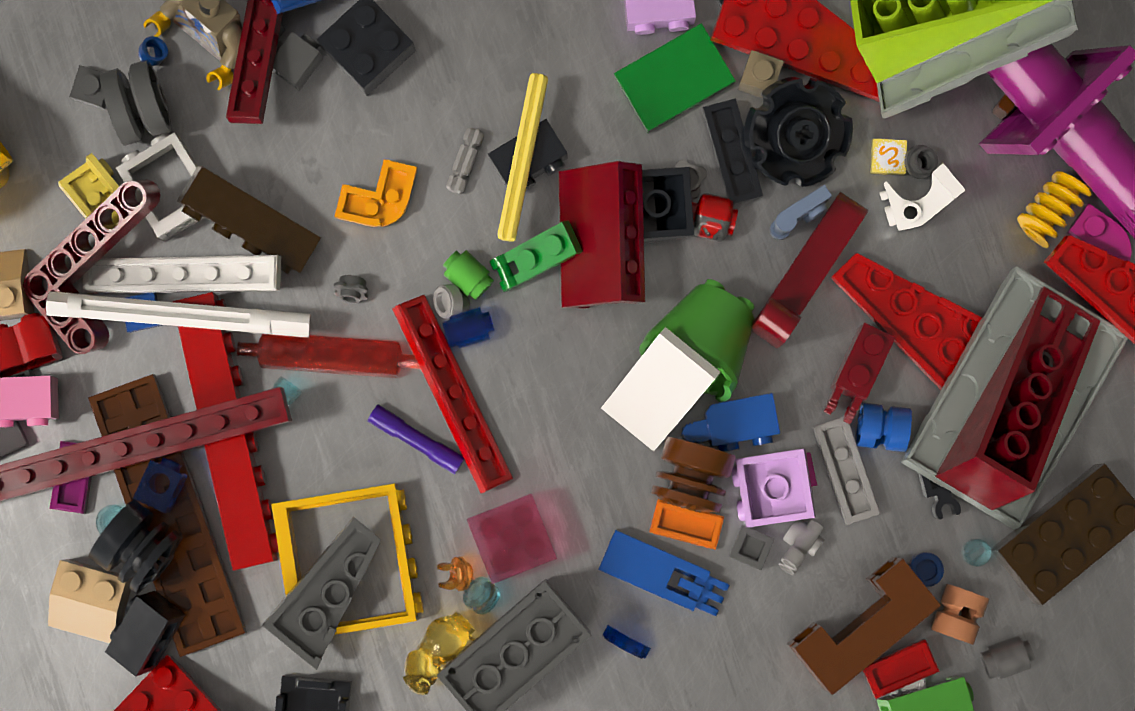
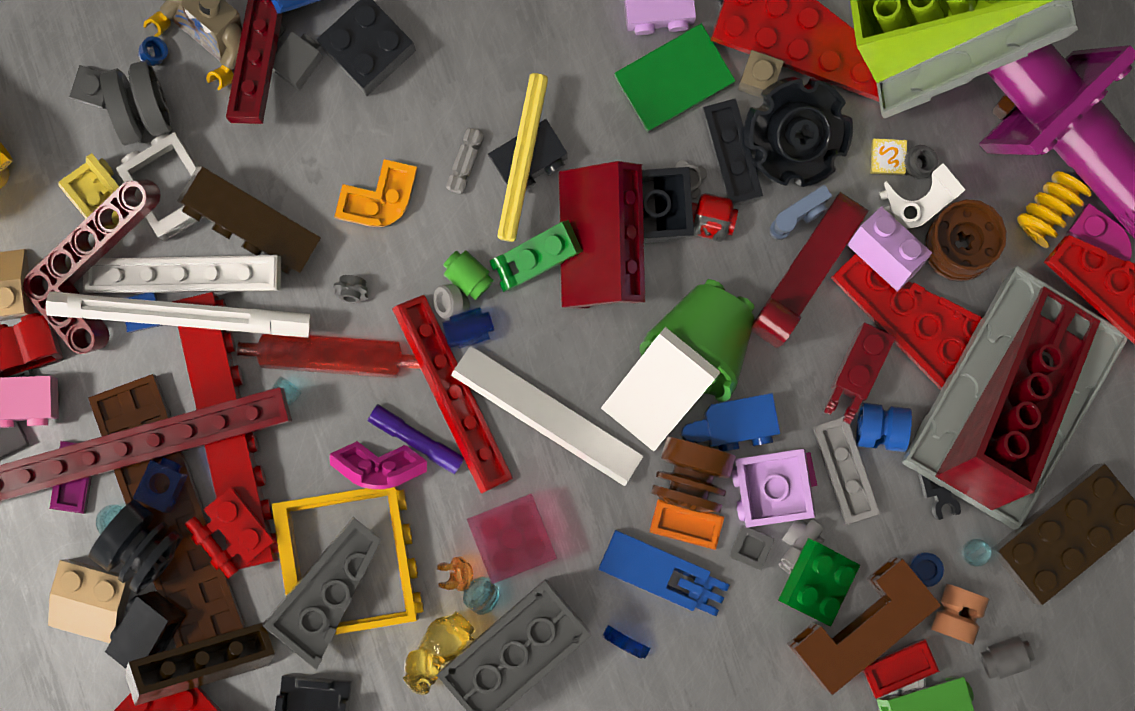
none -> dark brown brick [125,622,275,706]
none -> red plate [185,487,276,579]
none -> dark pink plate [330,441,427,489]
none -> white tile [451,346,643,486]
none -> green plate [778,538,861,627]
none -> lavender brick [847,206,932,292]
none -> reddish brown wheel [924,199,1007,282]

